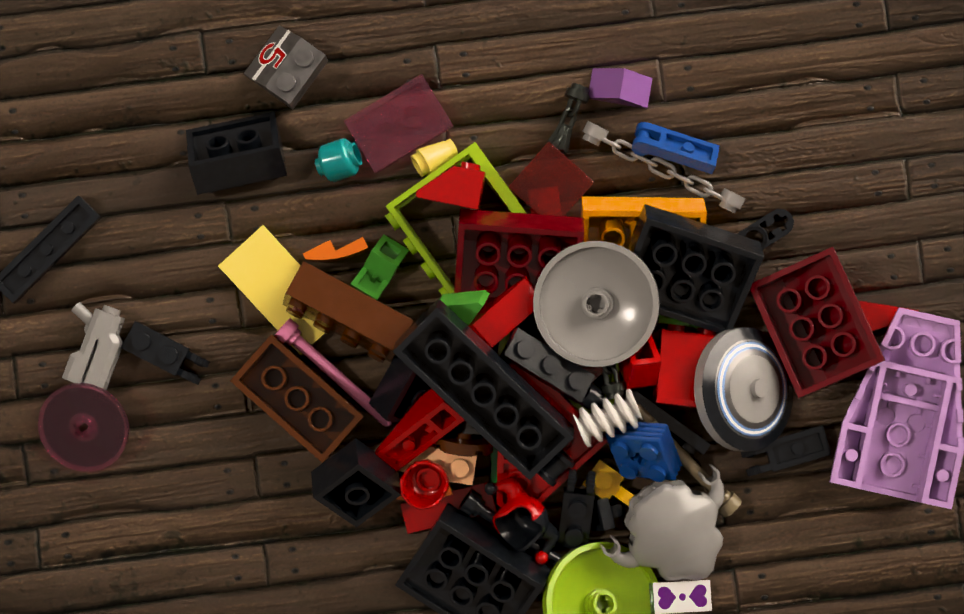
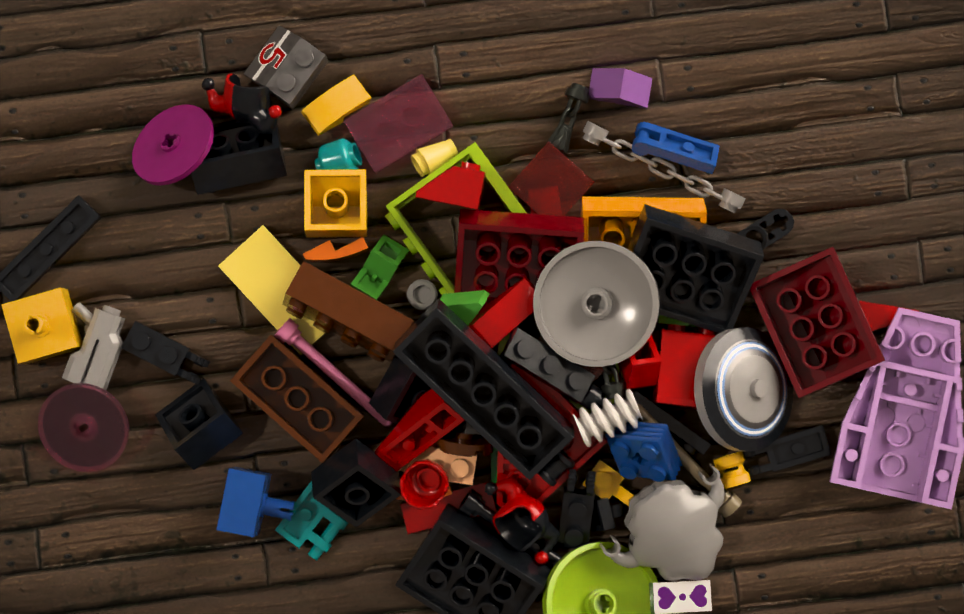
none -> yellow brick [1,287,83,365]
none -> magenta piece [132,104,214,186]
none -> black slope [155,378,243,470]
none -> black piece [202,73,282,136]
none -> blue brick [216,467,295,537]
none -> teal plate [275,481,349,561]
none -> yellow slope [301,75,371,136]
none -> yellow slope [304,169,367,238]
none -> light grey tile [407,279,438,310]
none -> yellow wheel [713,452,751,489]

